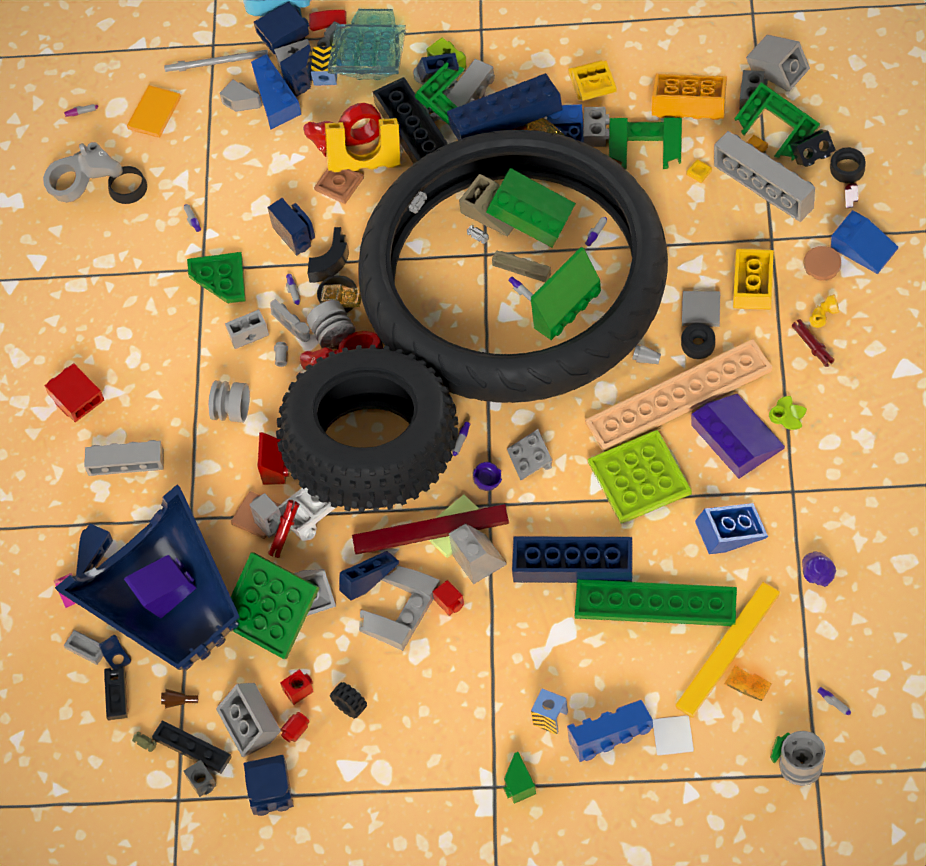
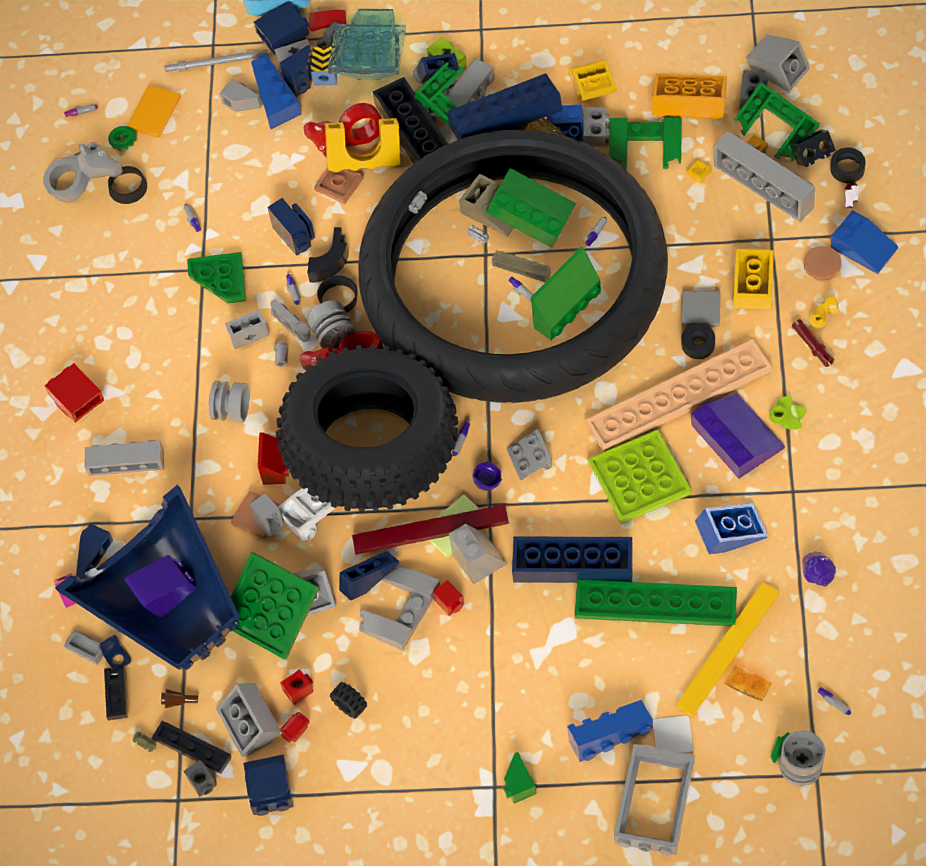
red pin [268,500,300,558] -> none
clear yellow slope [320,285,361,307] -> none
medium blue piece [531,689,568,735] -> none
light grey cone [632,344,661,365] -> none
none -> green gear [108,126,137,151]
none -> light grey door [614,744,695,856]

